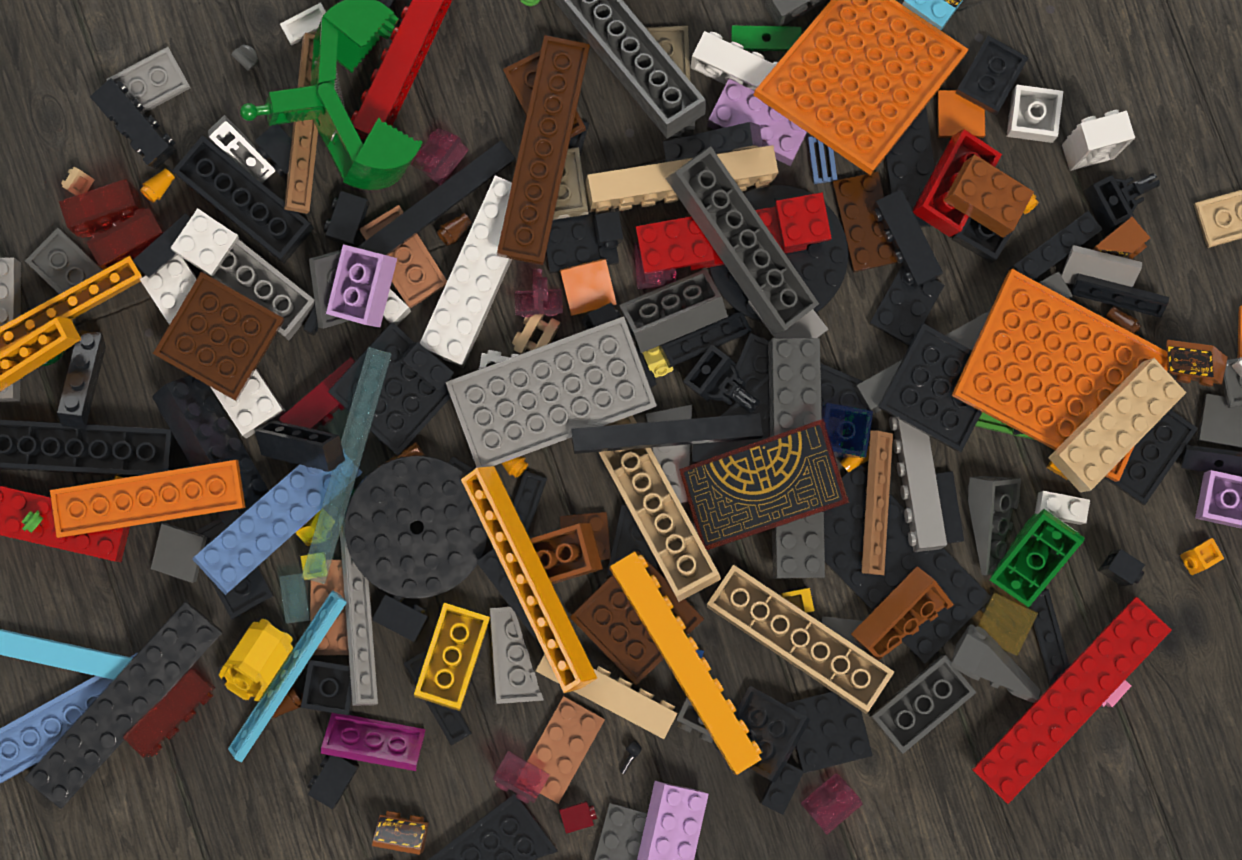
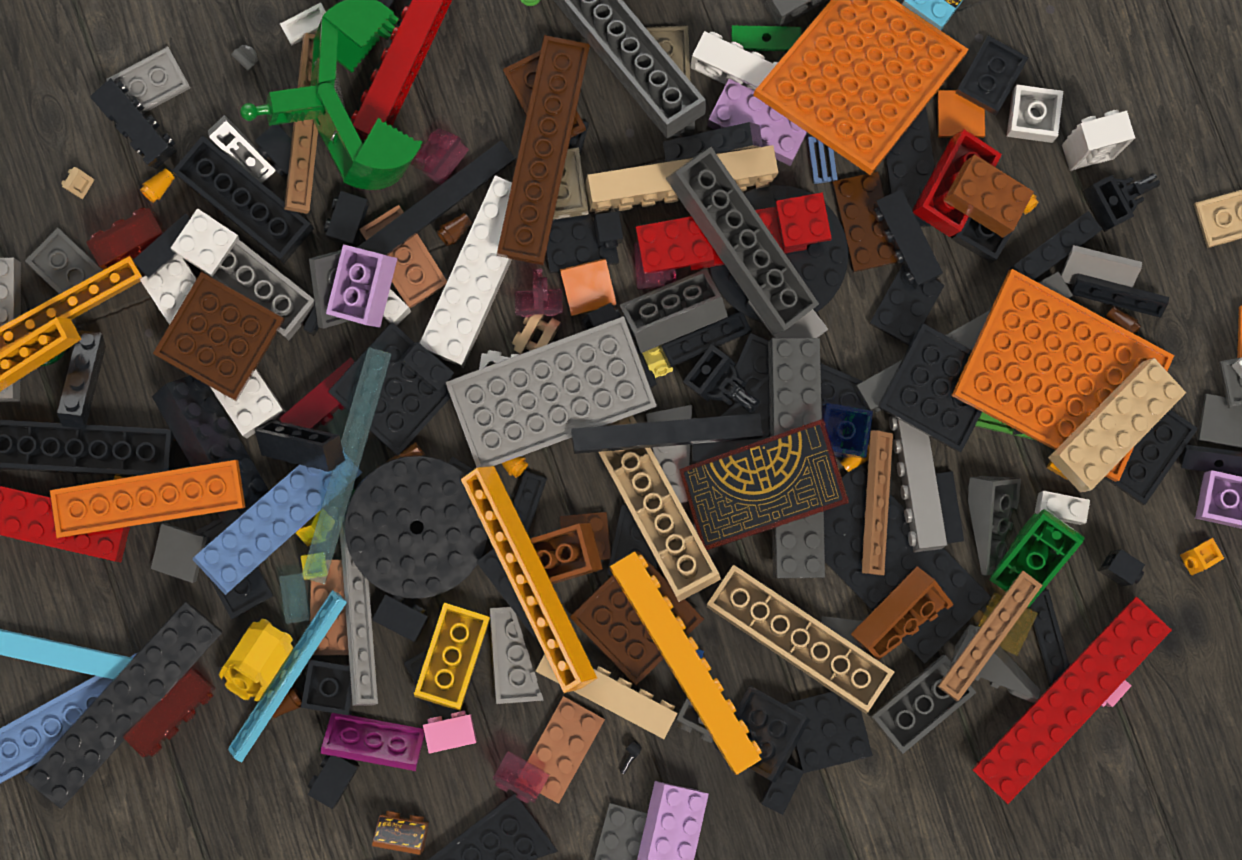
bright green plate [22,510,43,533] -> none
clear red brick [59,179,144,238] -> none
dark red brick [559,801,597,834] -> none
yellow panel [780,588,814,613] -> none
clear pink bracket [801,773,863,835] -> none
dark orange slope [1092,217,1150,259] -> none
slope [1167,340,1228,387] -> none
none -> bright pink brick [423,711,477,753]
none -> medium nougat plate [937,571,1043,701]

